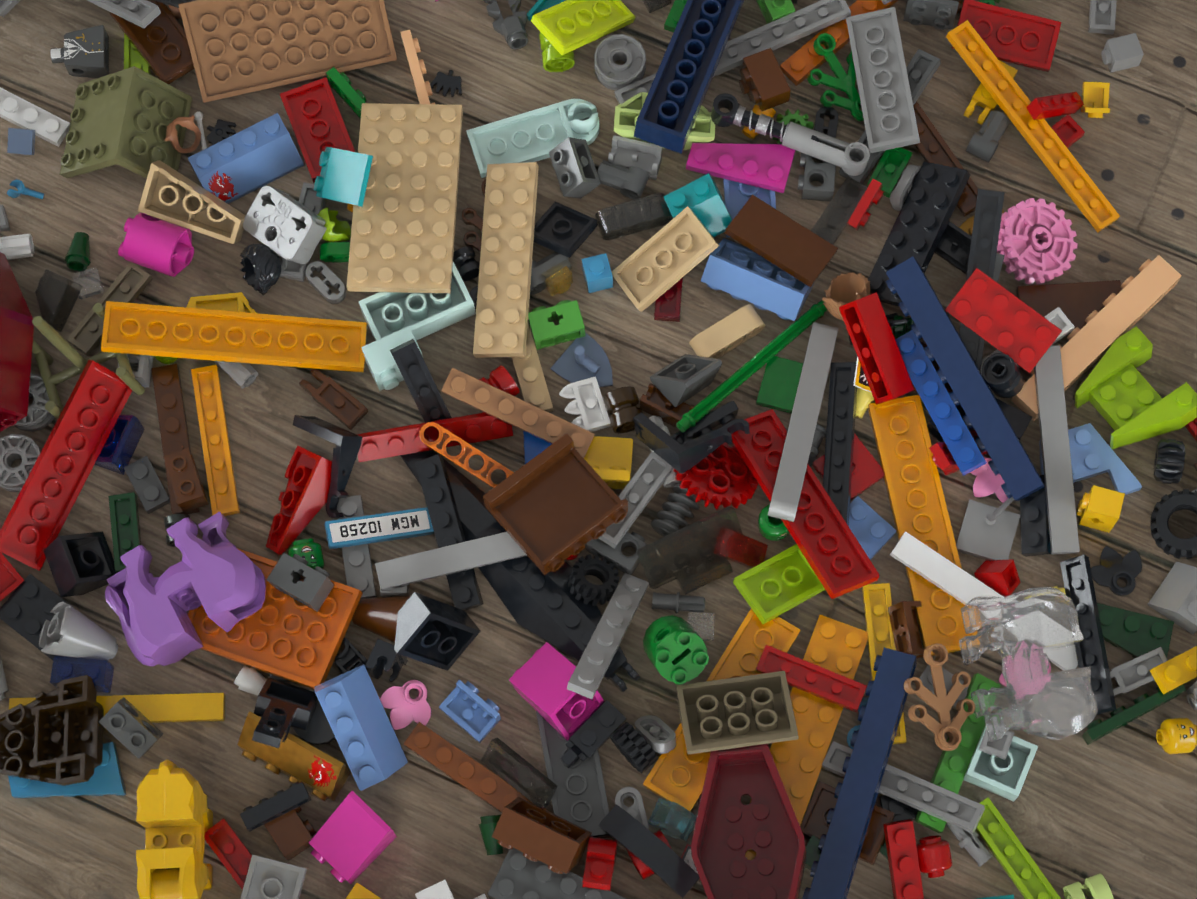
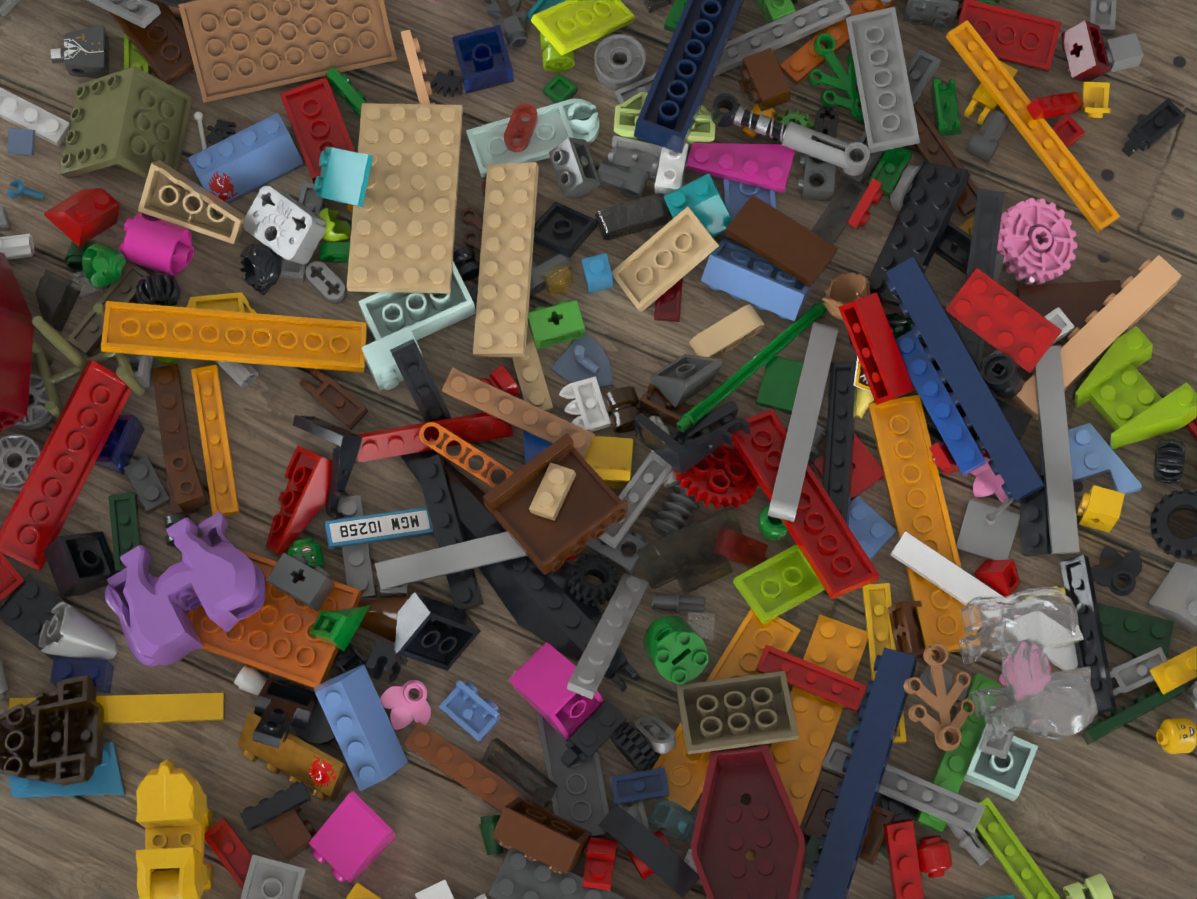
dark grey brick [99,698,163,759] -> none
nougat piece [164,115,201,154] -> none
none -> red slope [44,188,120,247]
none -> green hair [82,244,126,288]
none -> black gear [136,273,181,306]
none -> green slope [309,605,371,652]
none -> clear blue brick [452,25,514,94]
none -> clear red plate [504,103,538,152]
none -> tan plate [529,463,576,521]
none -> green tile [542,73,578,104]
none -> dark blue plate [610,768,669,805]
none -> white brick [655,144,689,200]
none -> green hinge [930,79,962,136]
none -> brick [1061,20,1111,82]
none -> black hinge [1122,99,1186,157]

